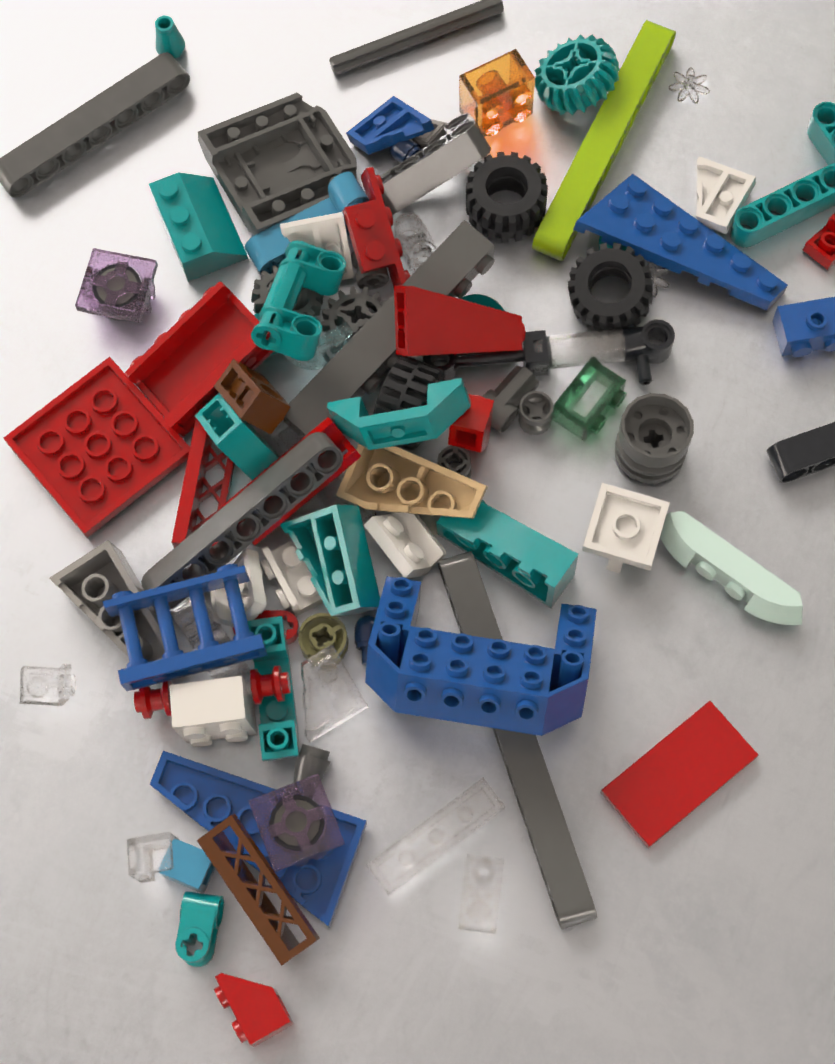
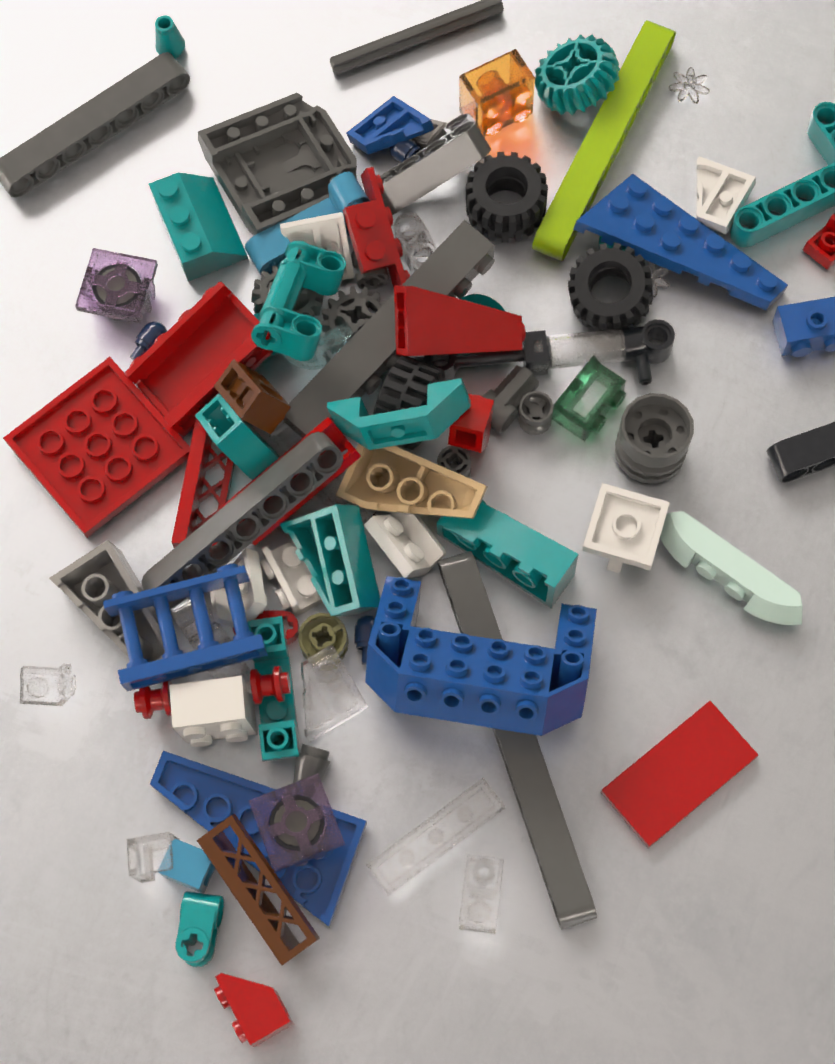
none -> dark blue cylinder [130,321,167,360]

